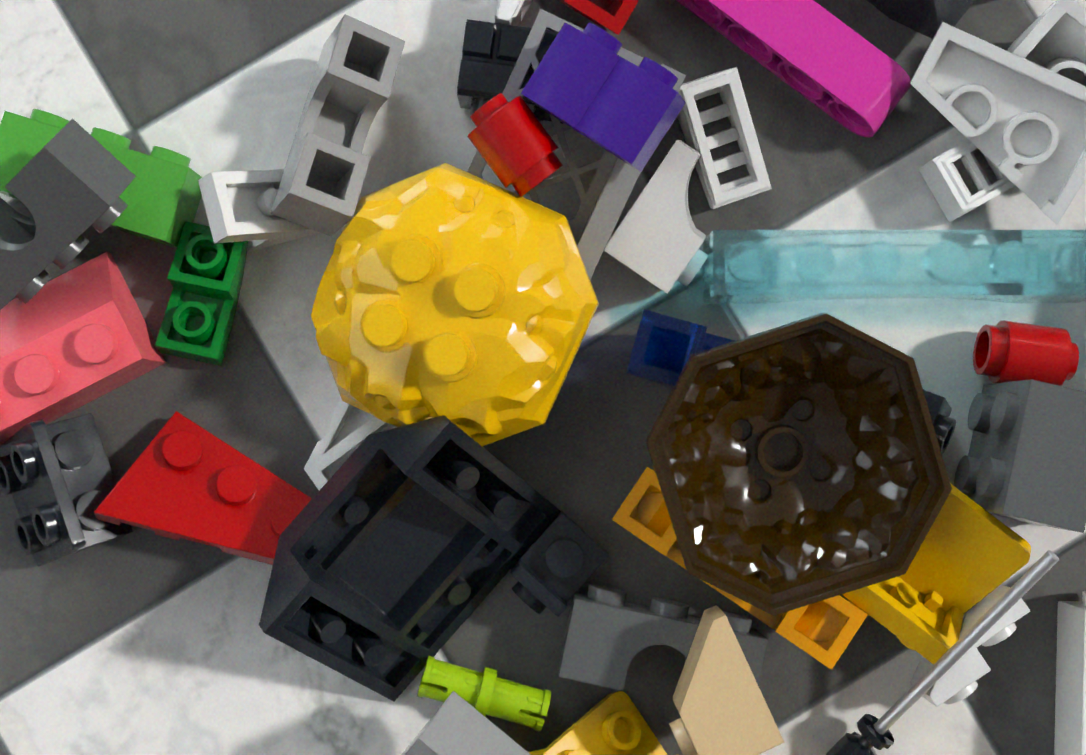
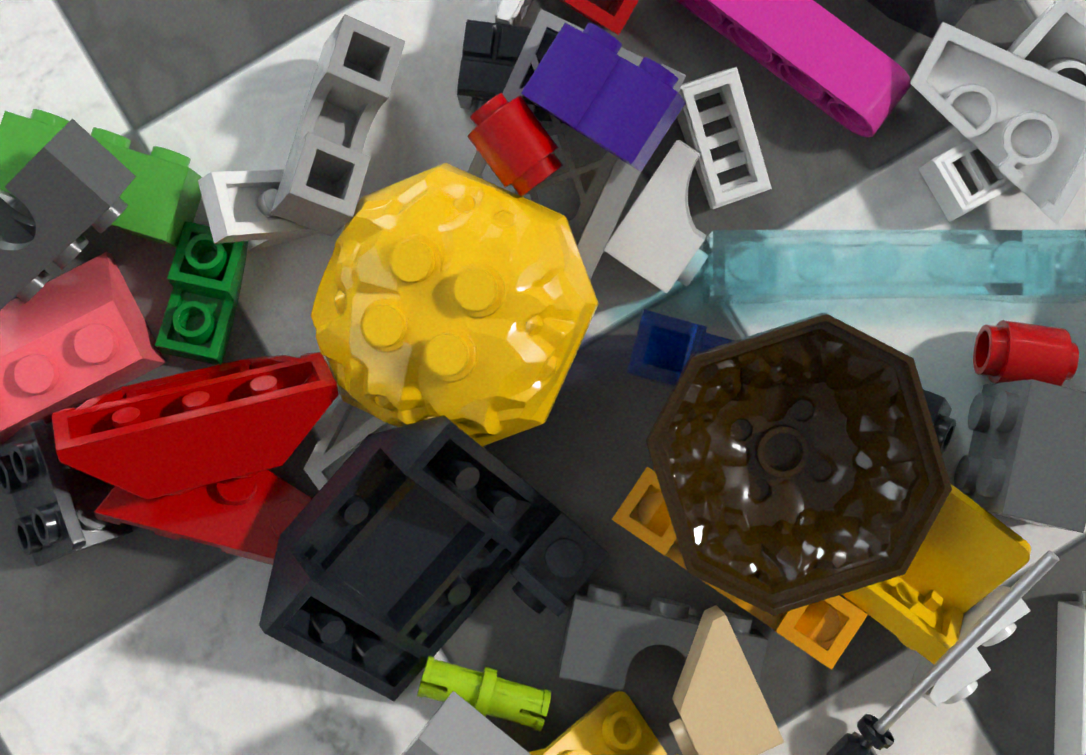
none -> red wedge [52,352,339,500]

